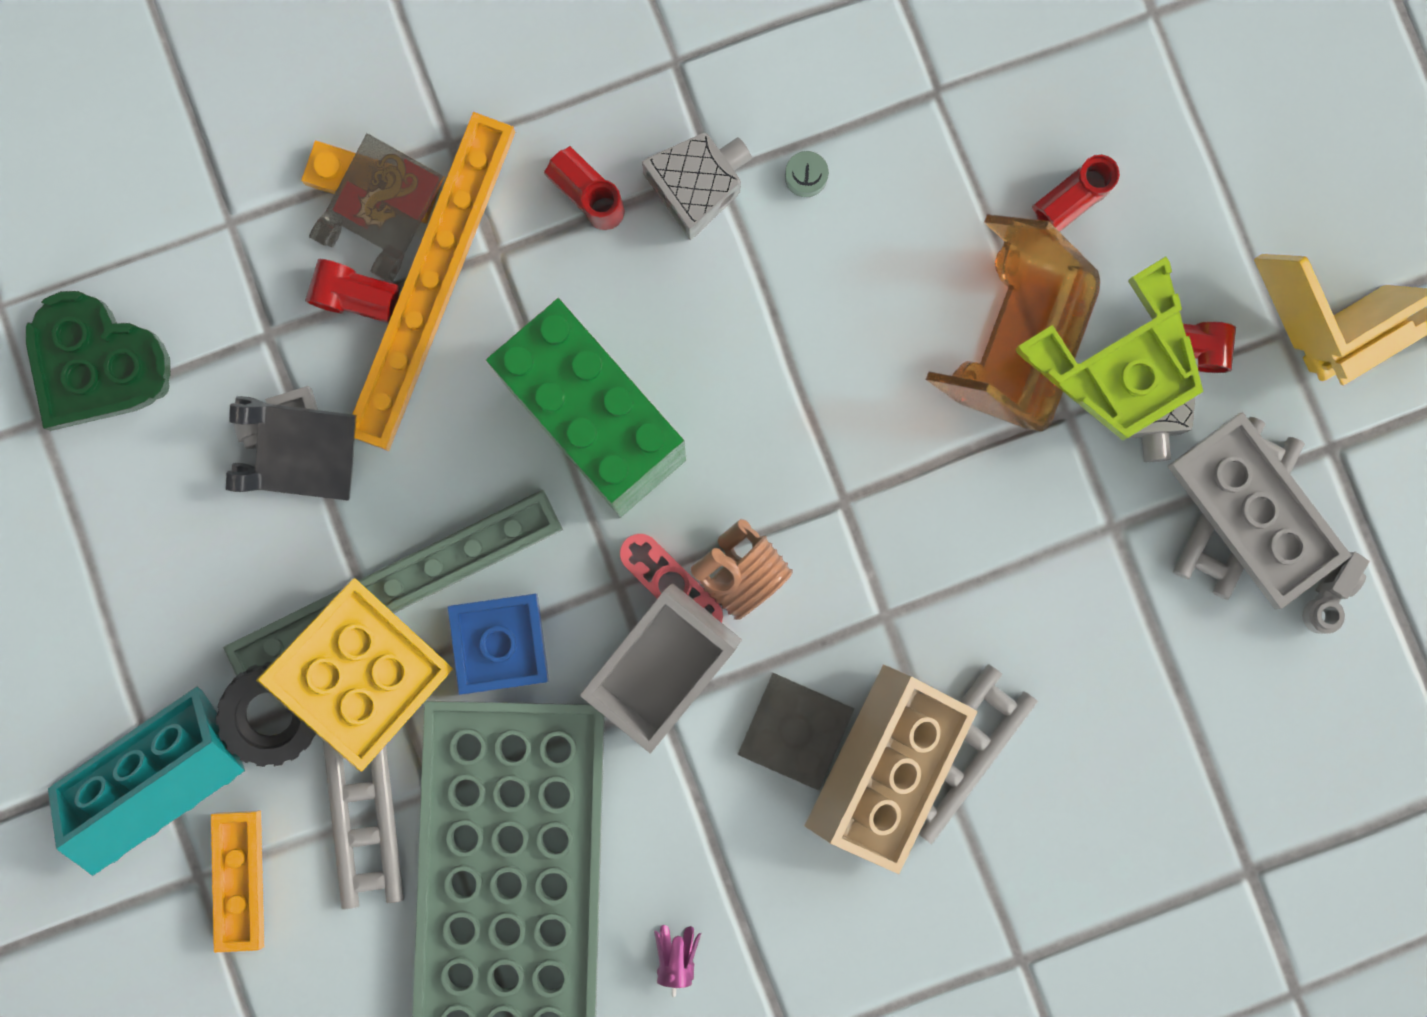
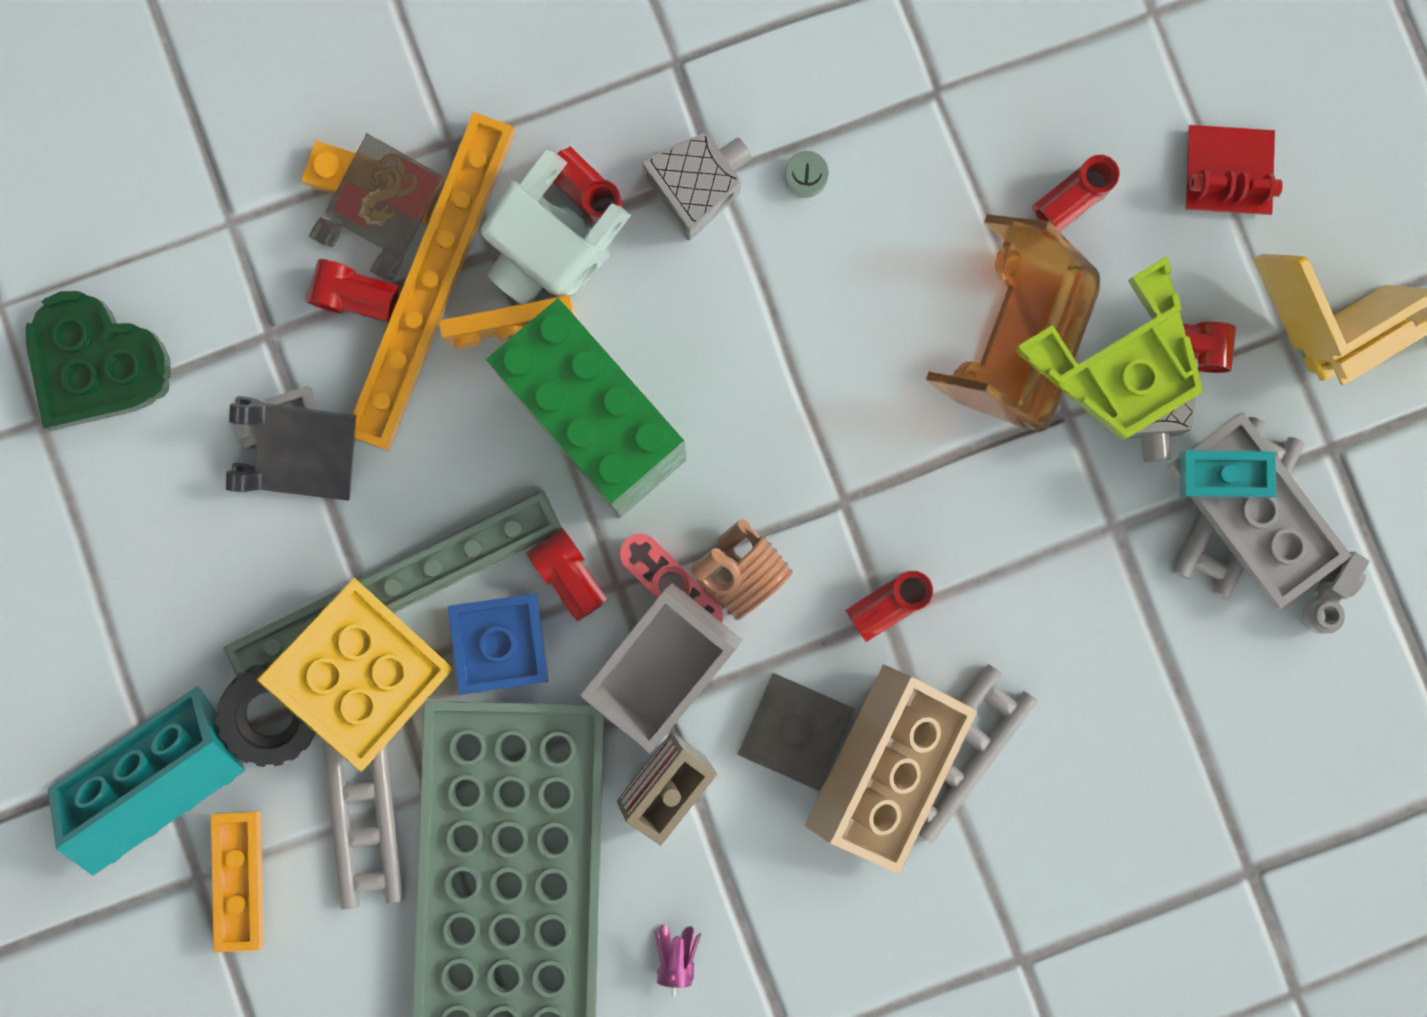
none -> light orange plate [439,295,575,349]
none -> light aqua piece [481,150,631,304]
none -> red piece [526,527,609,622]
none -> dark tan brick [616,732,718,846]
none -> red piece [845,571,933,642]
none -> teal plate [1179,450,1276,498]
none -> red hinge [1185,125,1283,215]

